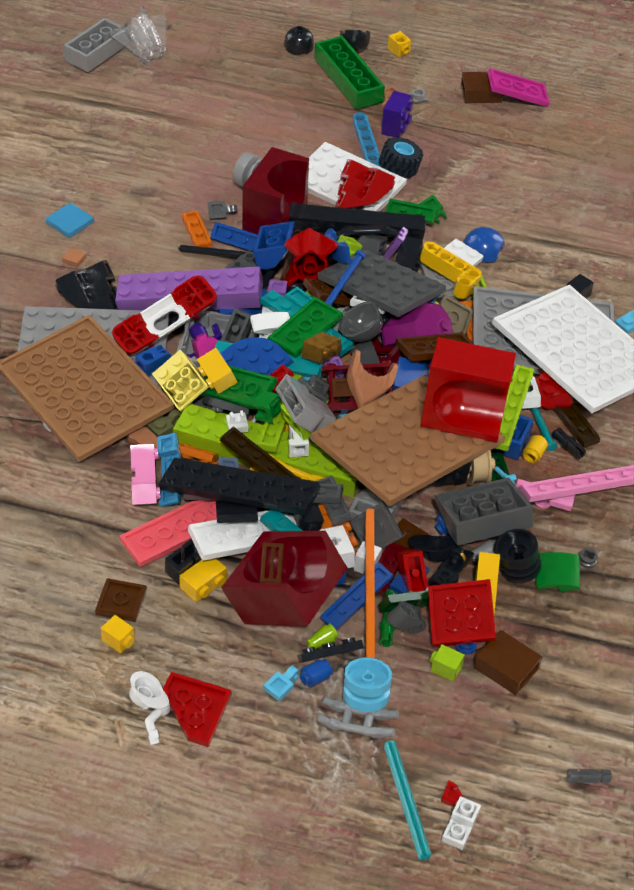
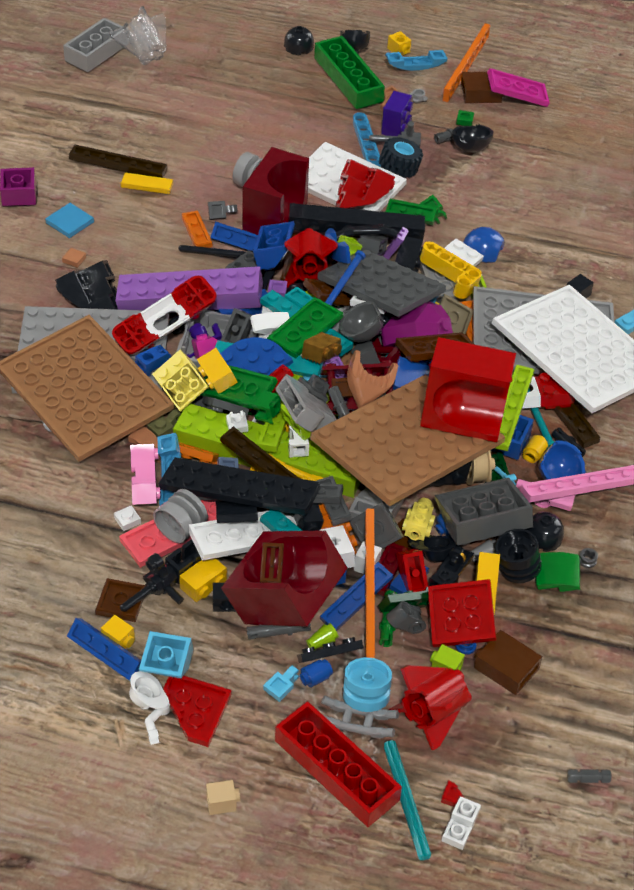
none -> magenta brick [0,167,36,206]
none -> blue plate [67,618,141,681]
none -> dark brown plate [69,145,167,178]
none -> white plate [114,505,141,531]
none -> black piece [120,553,184,612]
none -> yellow tile [121,173,173,194]
none -> medium azure slope [139,631,194,678]
none -> light grey wheel [153,489,208,543]
none -> tan brick [206,780,240,815]
none -> black brick [213,583,236,612]
none -> dark grey pin [247,624,311,640]
none -> red brick [275,701,402,827]
none -> dark grey axle [328,386,350,418]
none -> dark grey piece [369,121,421,147]
none -> dark azure slope [385,50,448,71]
none -> red brick [389,665,472,750]
none -> light yellow brick [402,498,435,541]
none -> dark grey pin [434,126,464,144]
none -> orange tile [443,23,490,102]
none -> black cylinder [452,124,494,153]
none -> green plate [456,110,474,126]
none -> black cylinder [525,512,564,552]
none -> blue cylinder [538,440,586,480]

